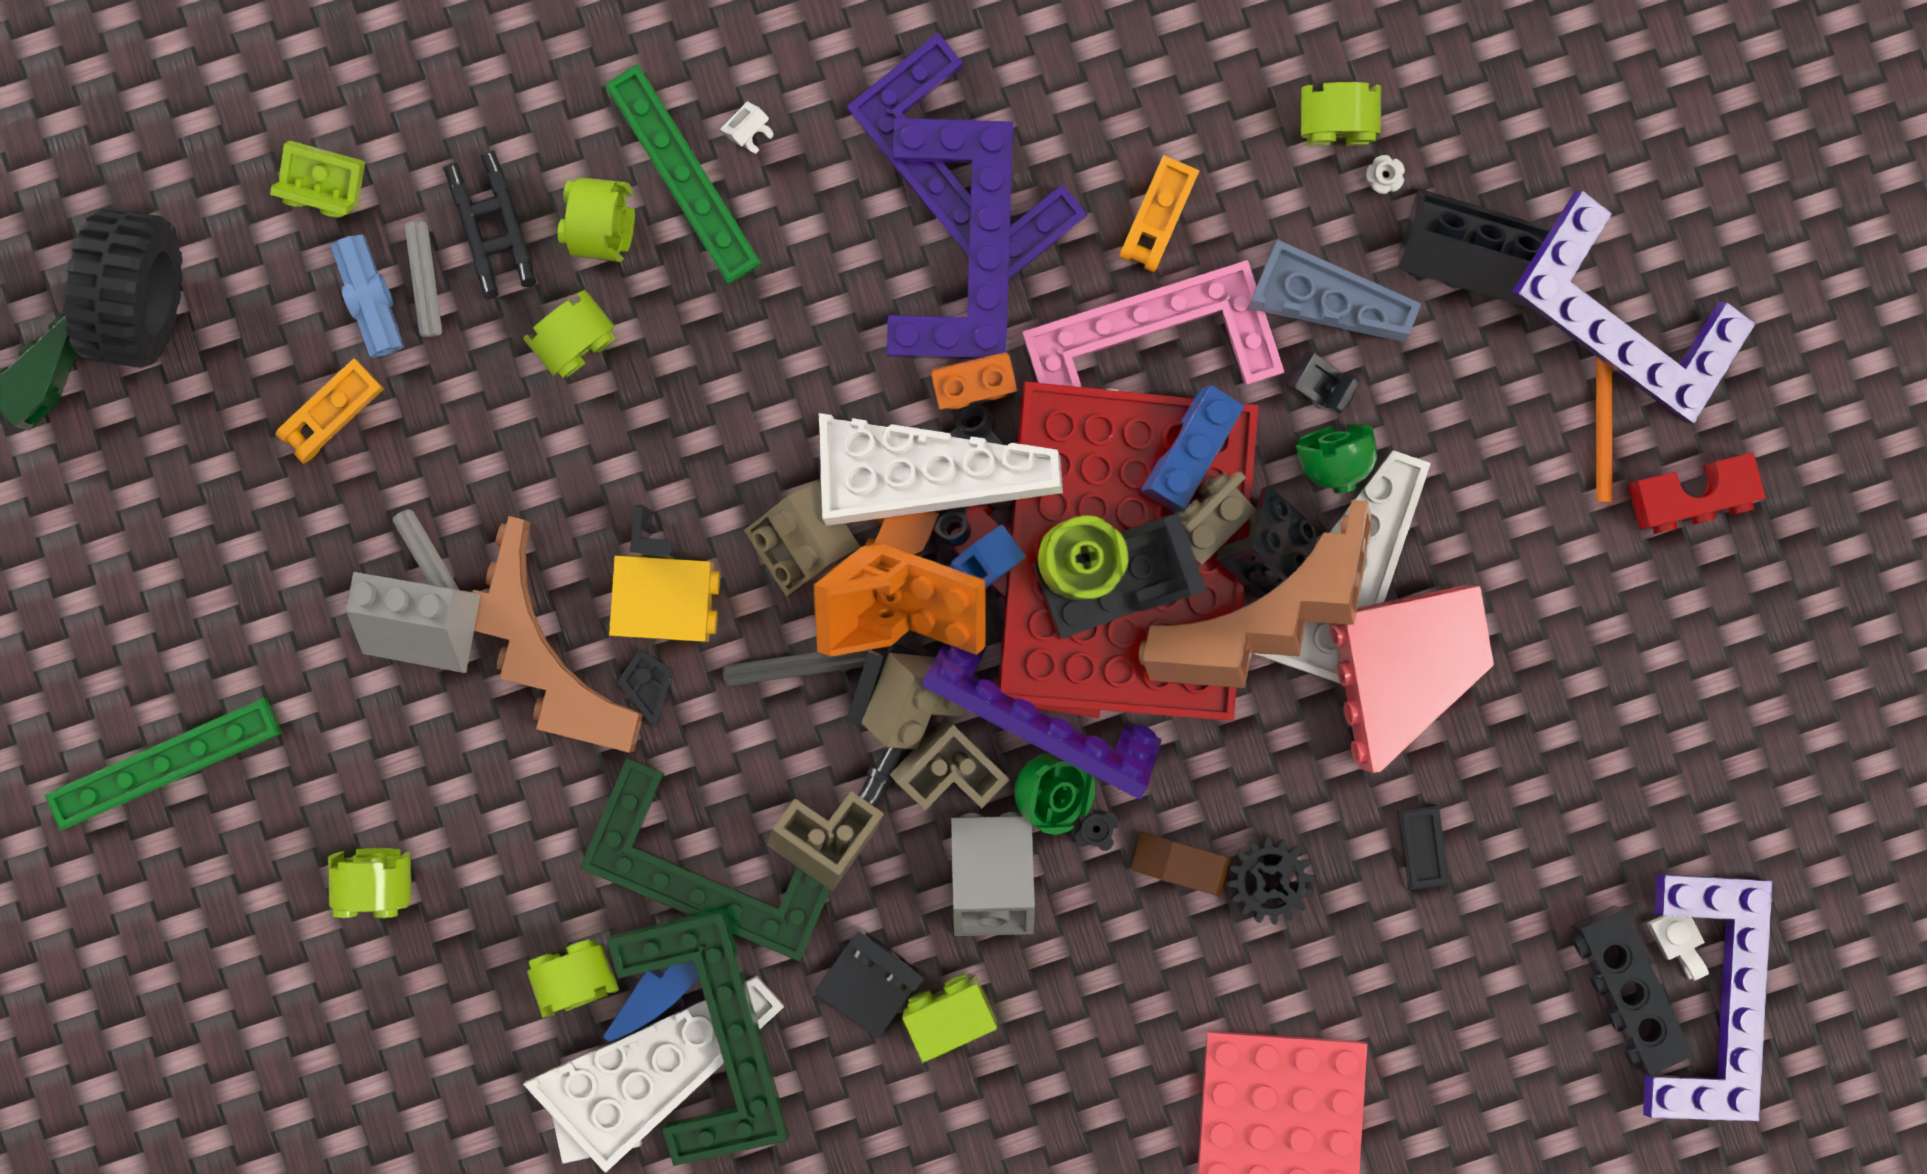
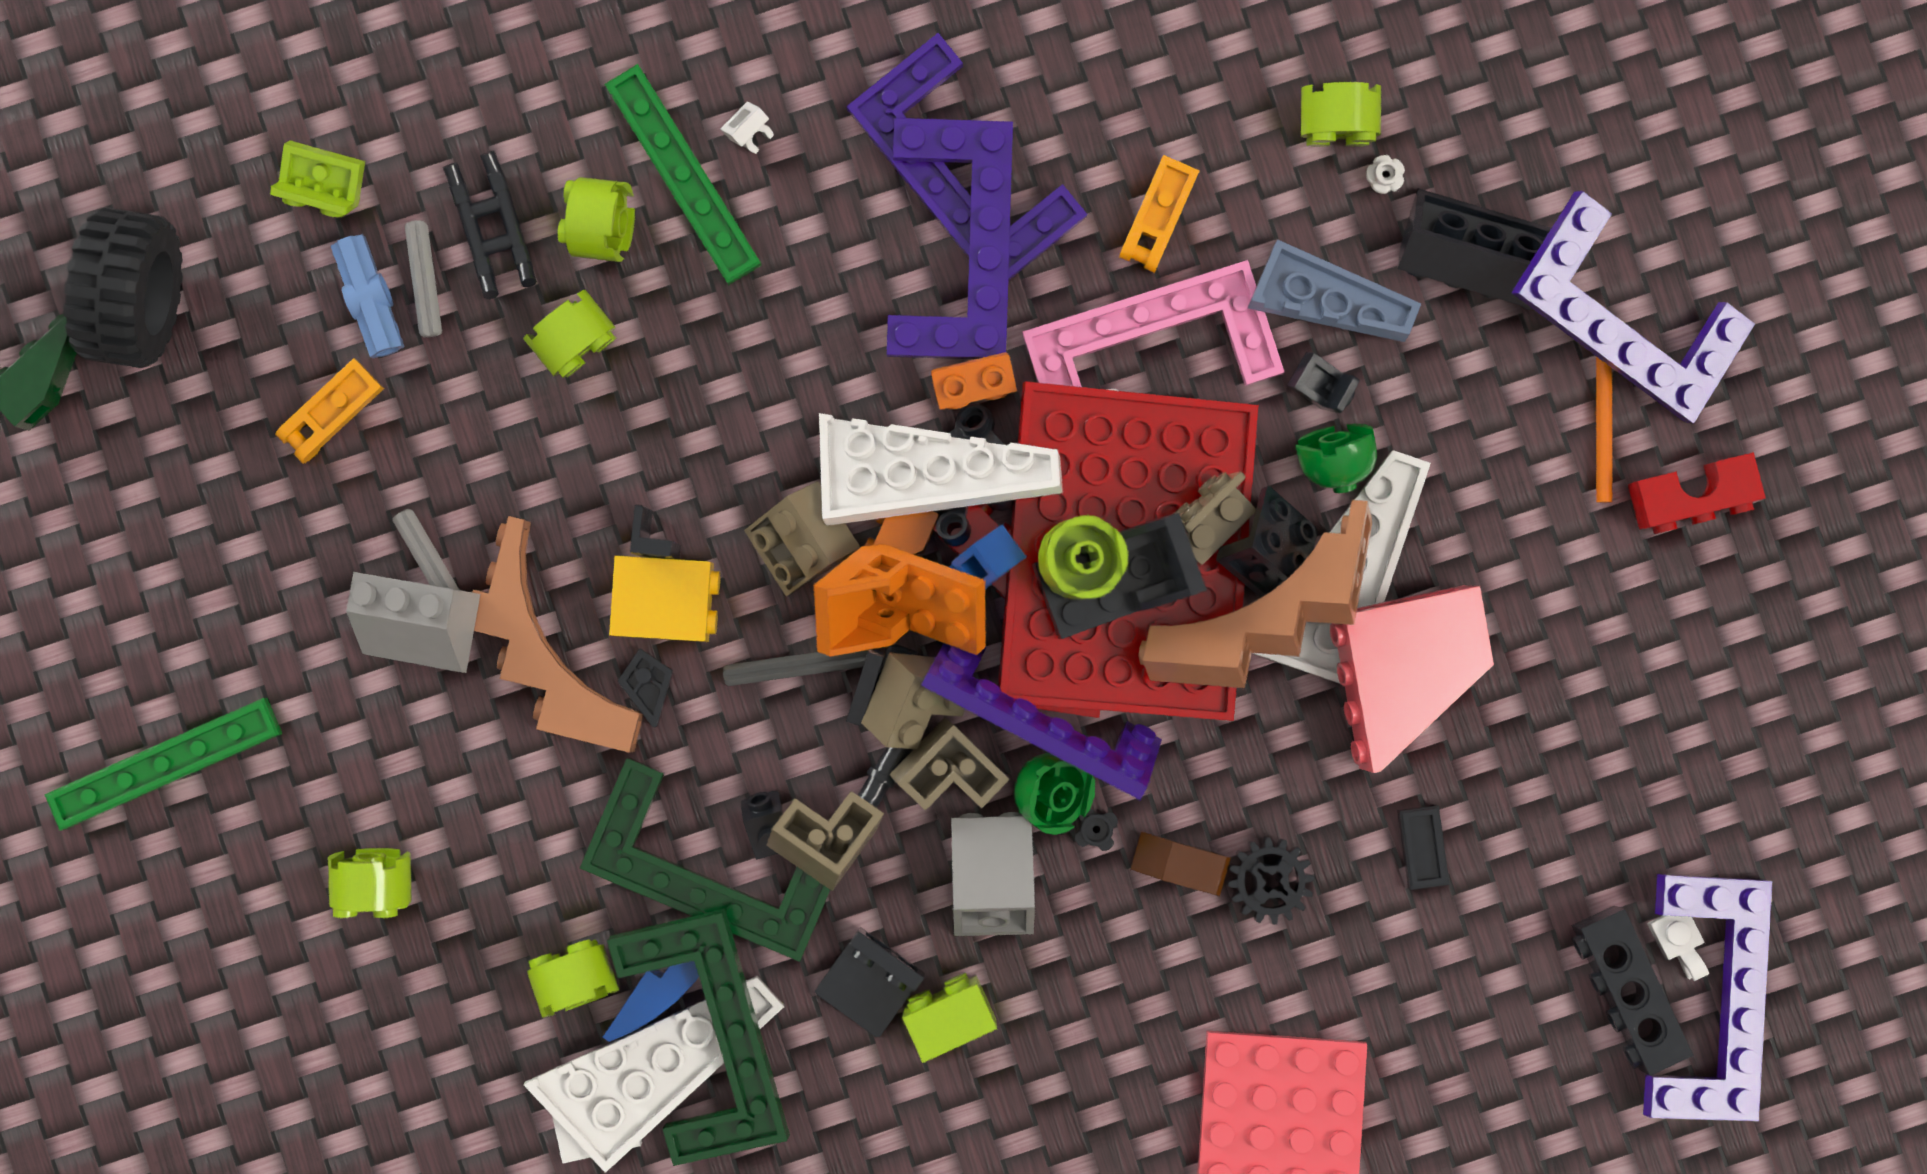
blue arch [1140,385,1245,512] -> none
none -> black bracket [740,790,784,860]

